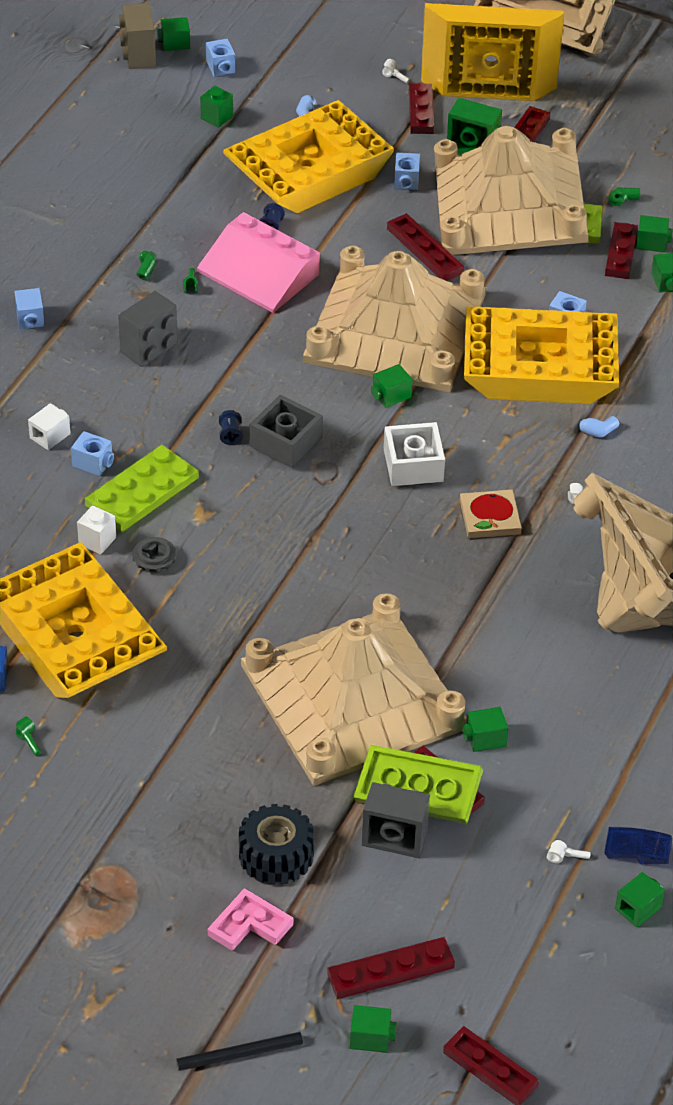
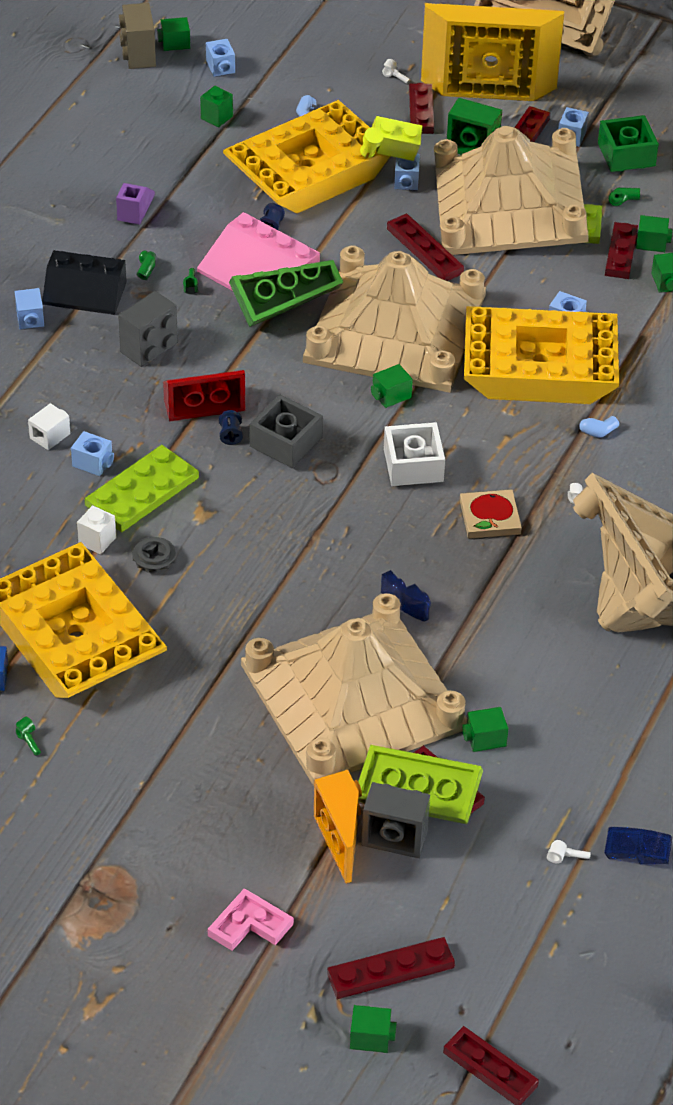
black bar [176,1032,303,1071] -> none
black wheel [239,804,314,885] -> none
green brick [615,871,665,927] -> none
none -> black slope [42,250,127,315]
none -> medium lavender slope [116,183,155,225]
none -> red slope [163,370,246,421]
none -> bright green wedge [229,260,344,327]
none -> light orange slope [314,770,362,884]
none -> neon yellow hinge [360,116,422,161]
none -> clear blue slope [381,570,431,622]
none -> light blue brick [558,107,589,147]
none -> green brick [598,115,659,172]

